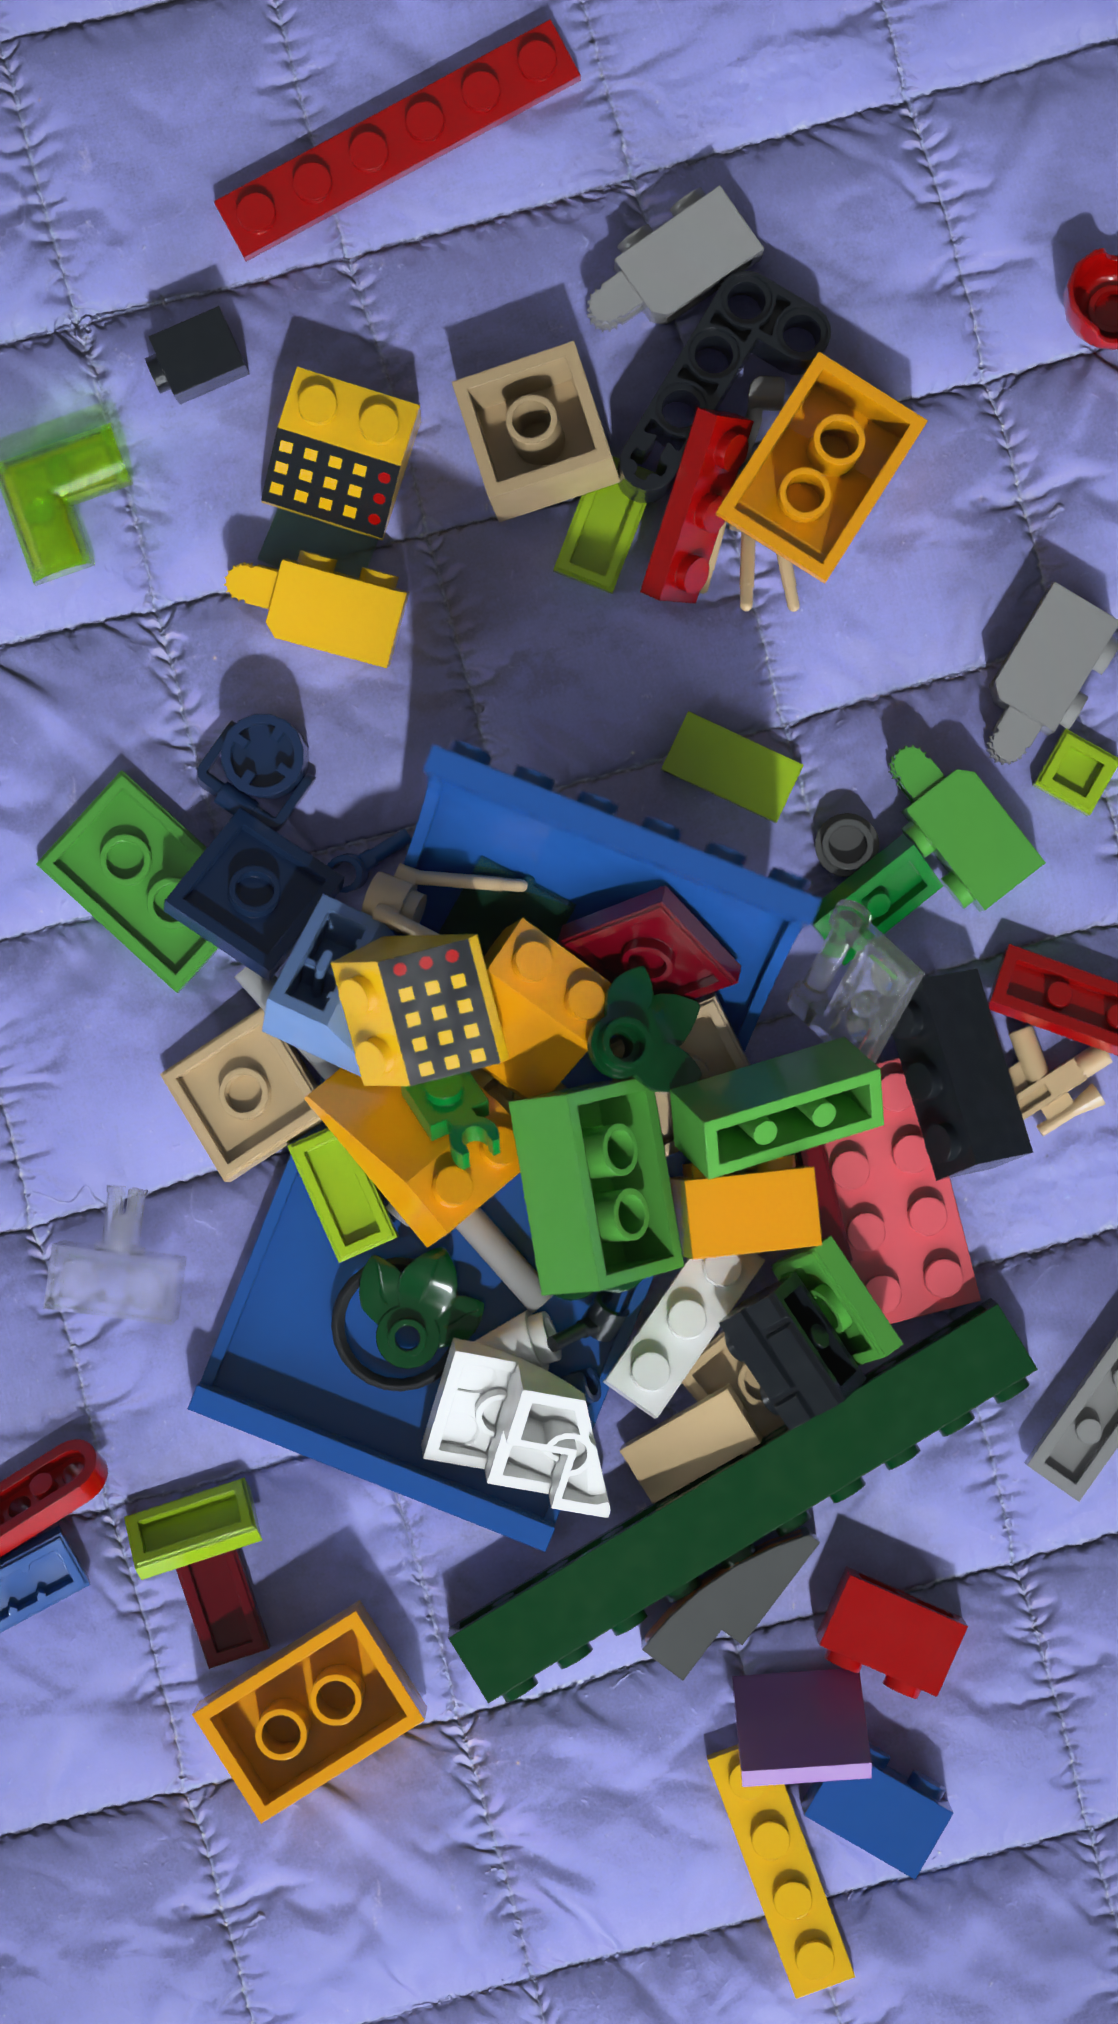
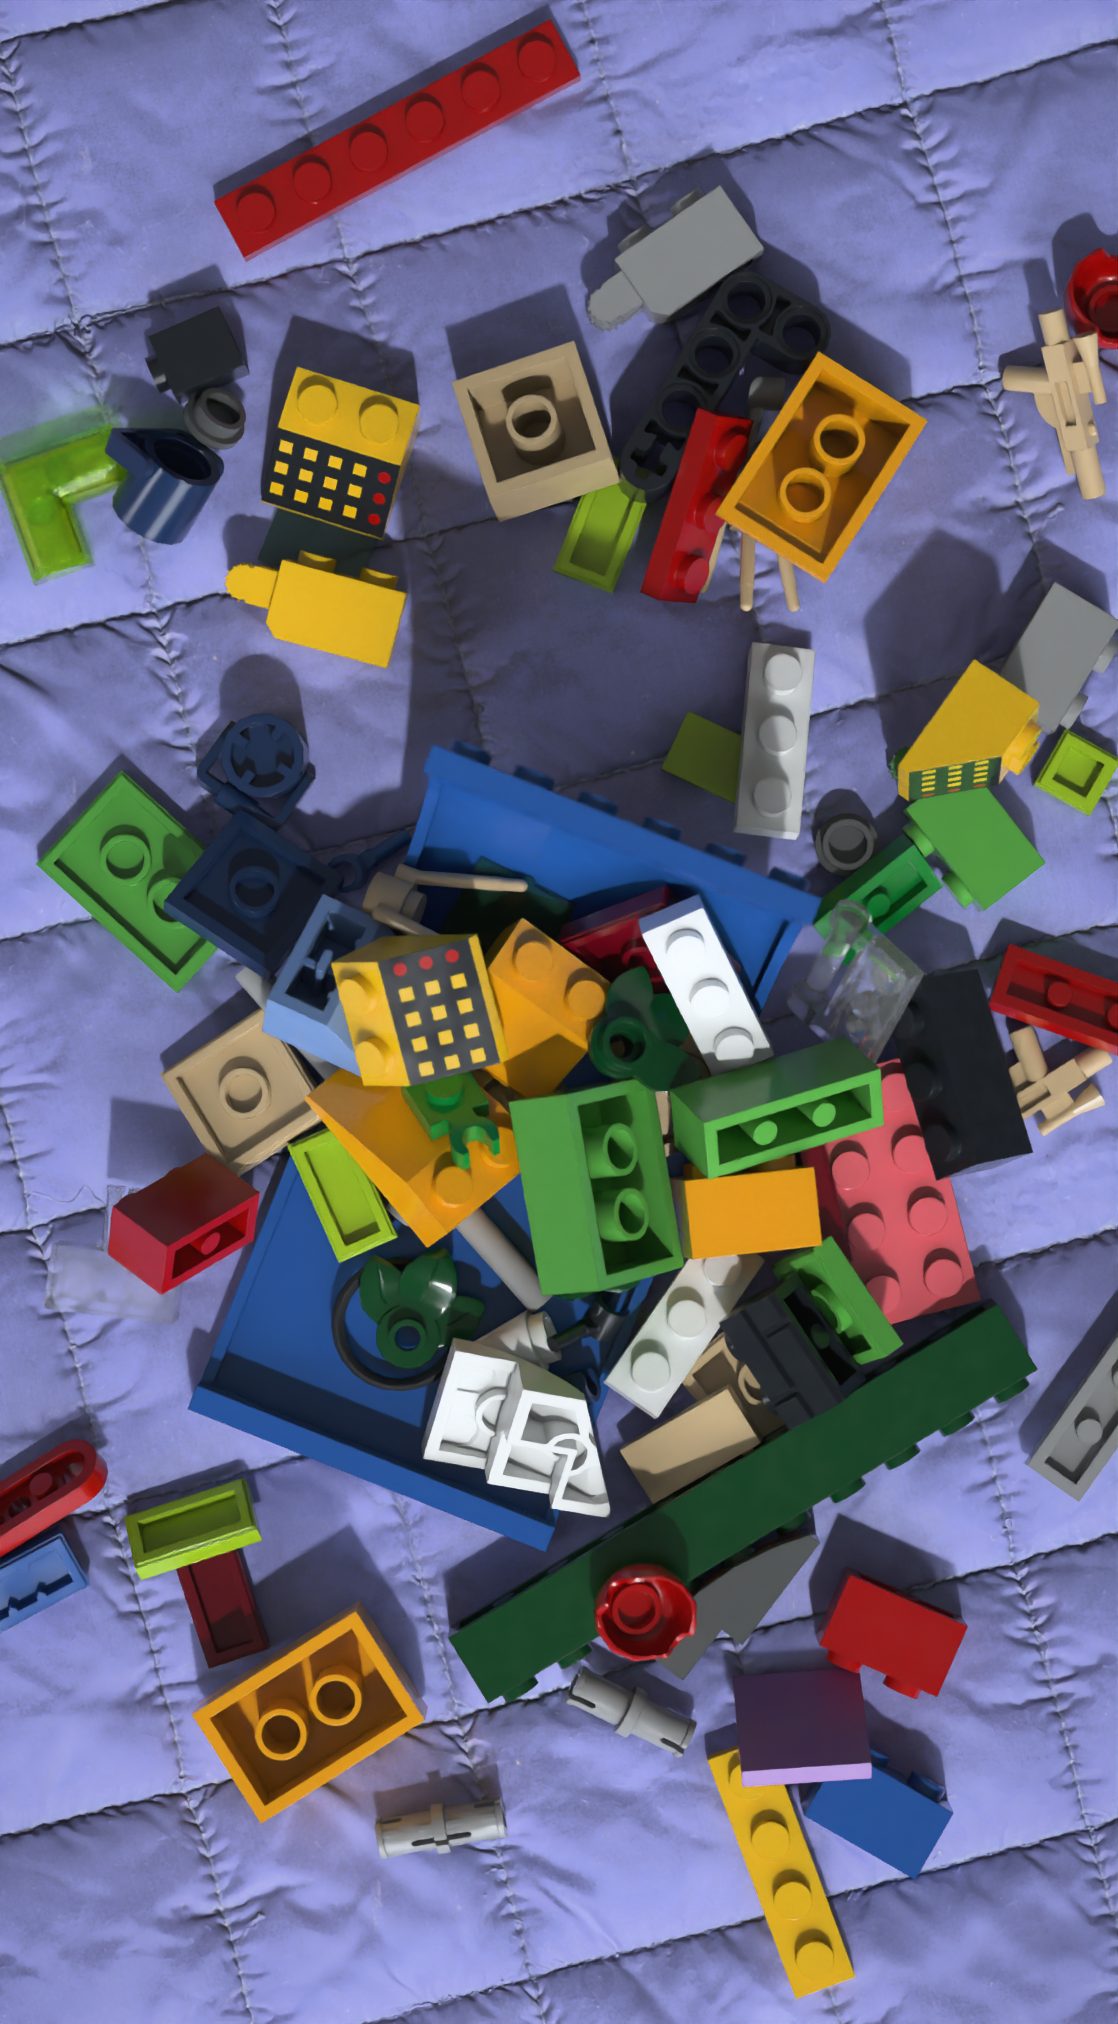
none -> dark blue piece [105,428,224,545]
none -> red brick [107,1153,260,1295]
none -> dark grey plate [183,388,246,450]
none -> light grey pin [375,1796,508,1859]
none -> light grey pin [565,1665,697,1758]
none -> red hair [593,1563,697,1661]
none -> white plate [638,894,774,1076]
none -> white plate [733,642,816,840]
none -> yellow slope [898,659,1042,801]
none -> tan piece [1002,307,1107,500]

